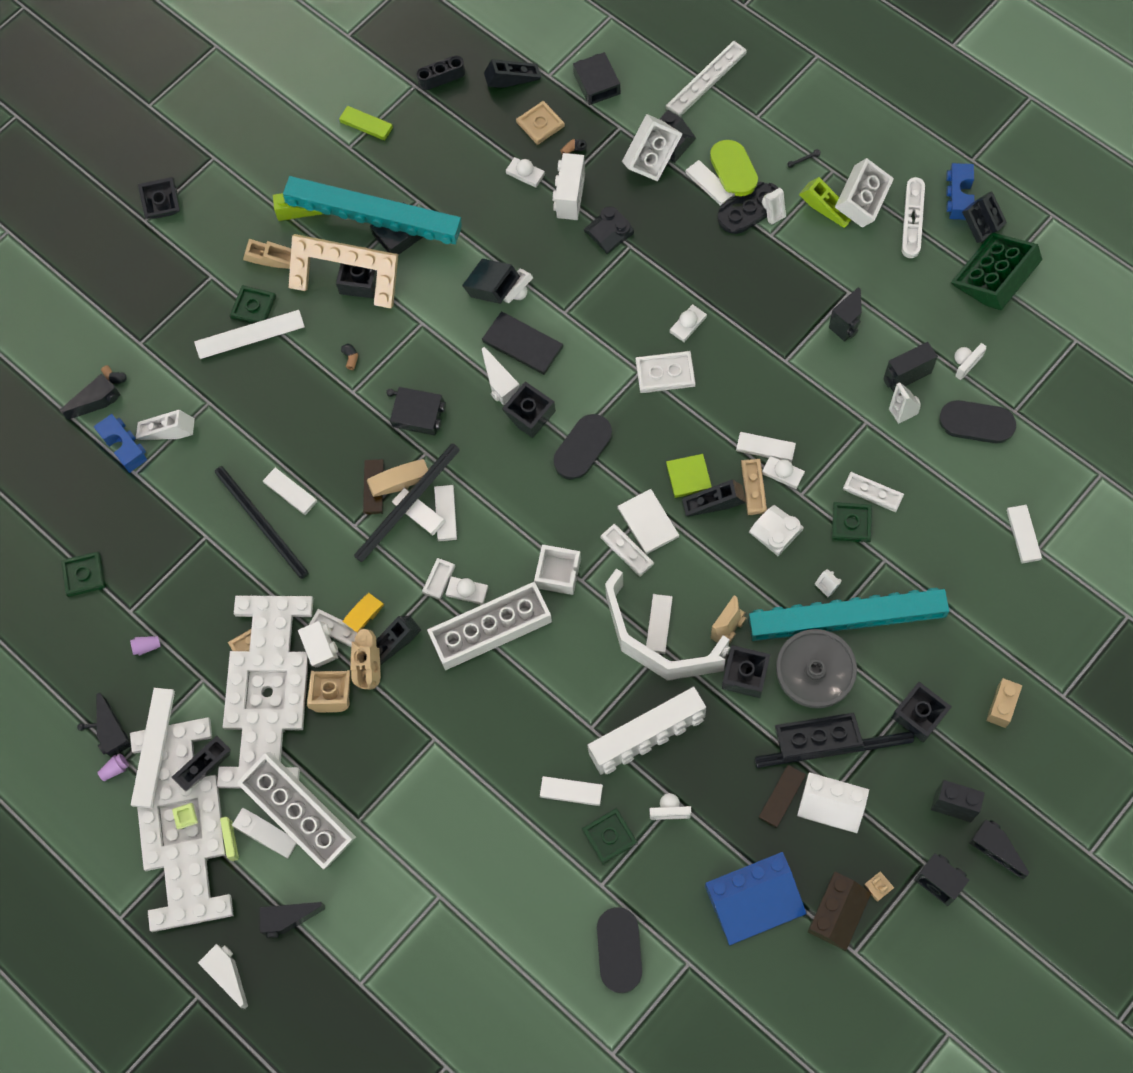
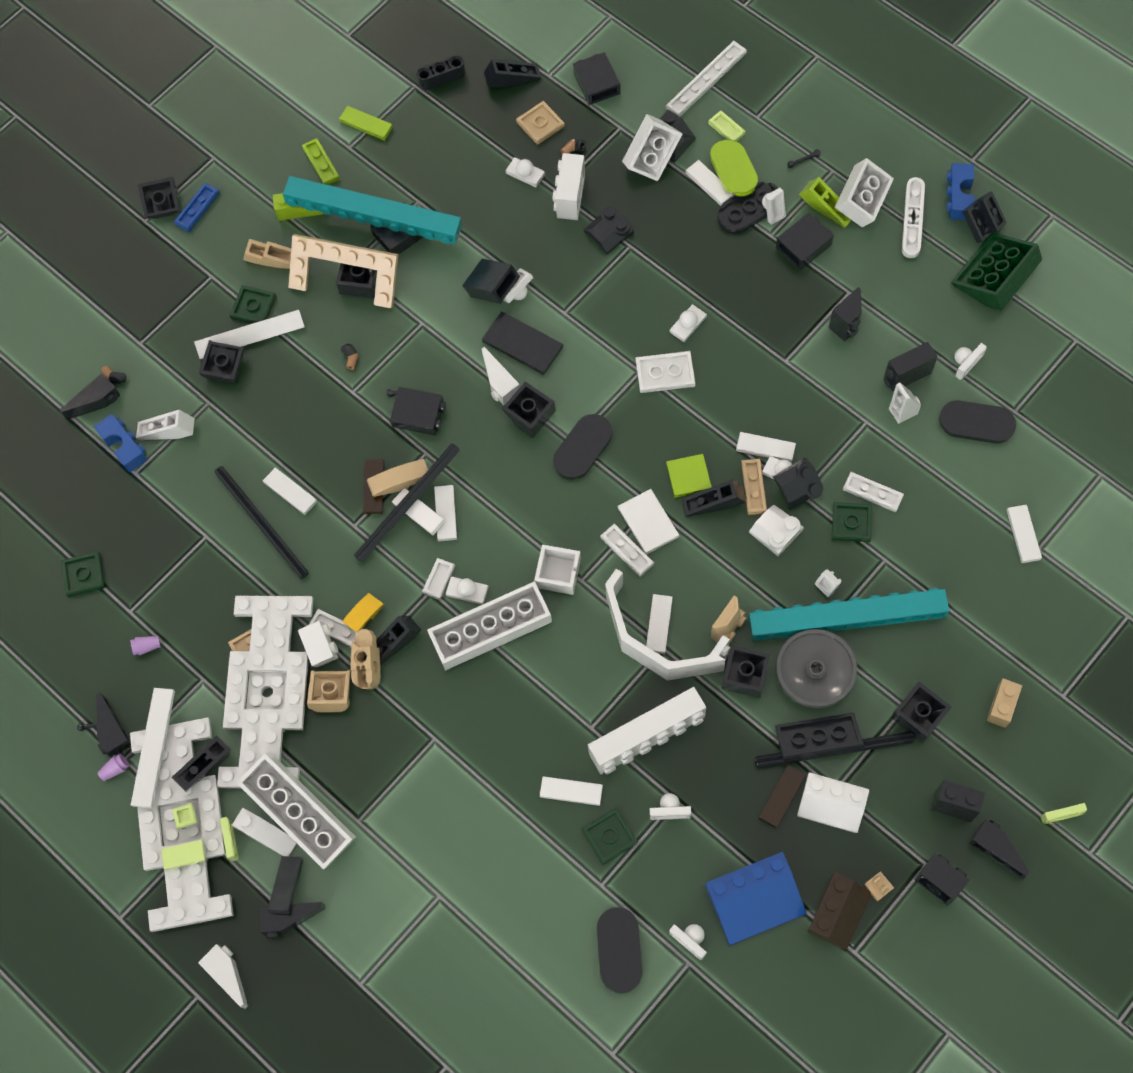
none -> yellowish green tile [161,840,206,870]
none -> blue tile [174,183,220,232]
none -> black slope [199,340,244,384]
none -> black tile [268,856,303,914]
none -> lime tile [302,138,340,185]
none -> white tile [669,924,707,960]
none -> yellowish green tile [708,110,746,142]
none -> black slope [773,458,823,510]
none -> black brick [776,213,834,270]
none -> yellowish green tile [1041,803,1087,824]

